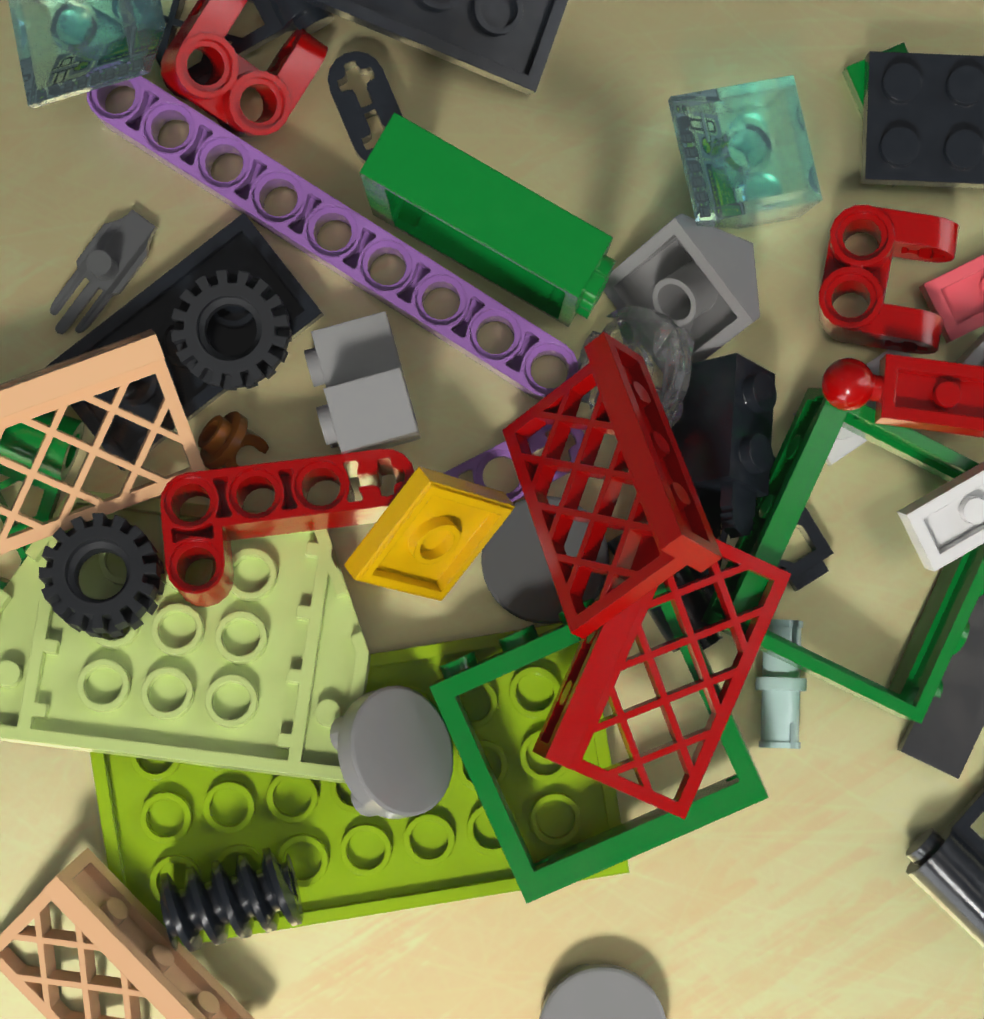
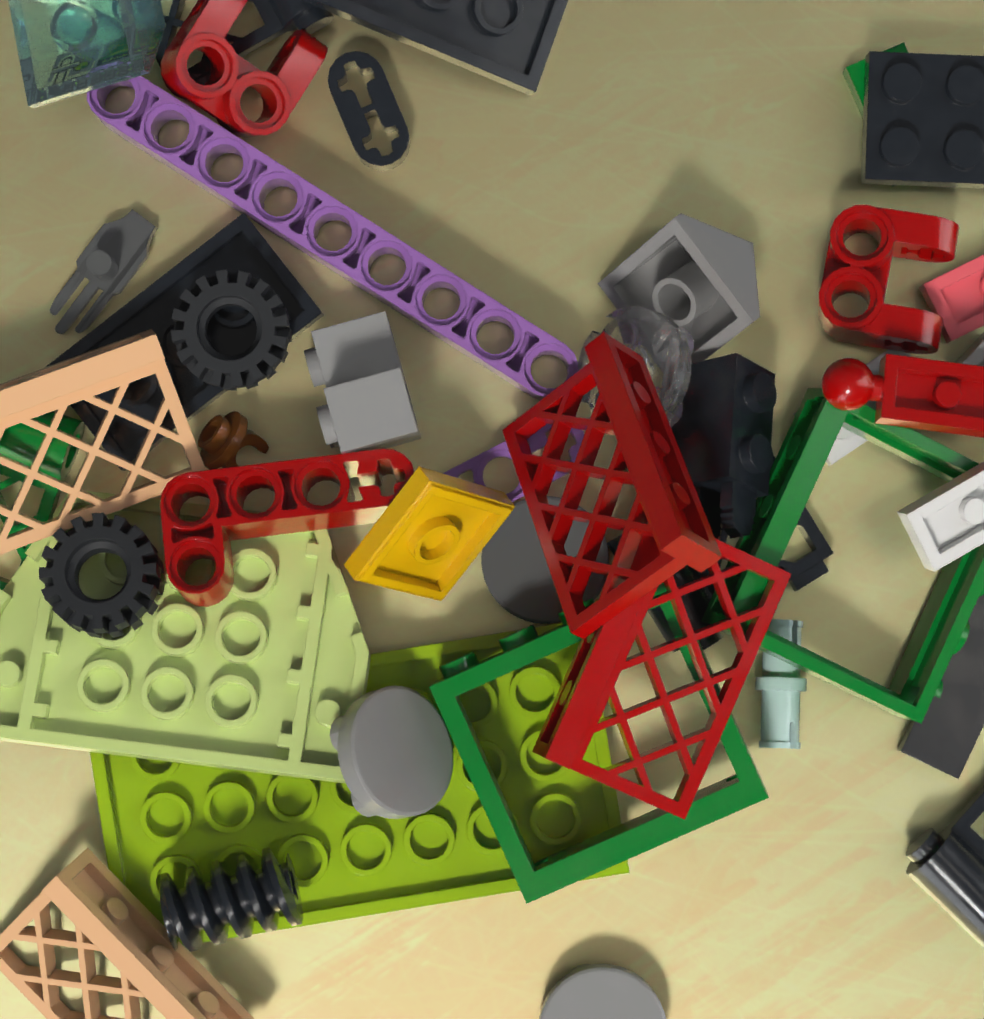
green window [359,112,616,327] -> none
clear light blue slope [668,75,823,229] -> none

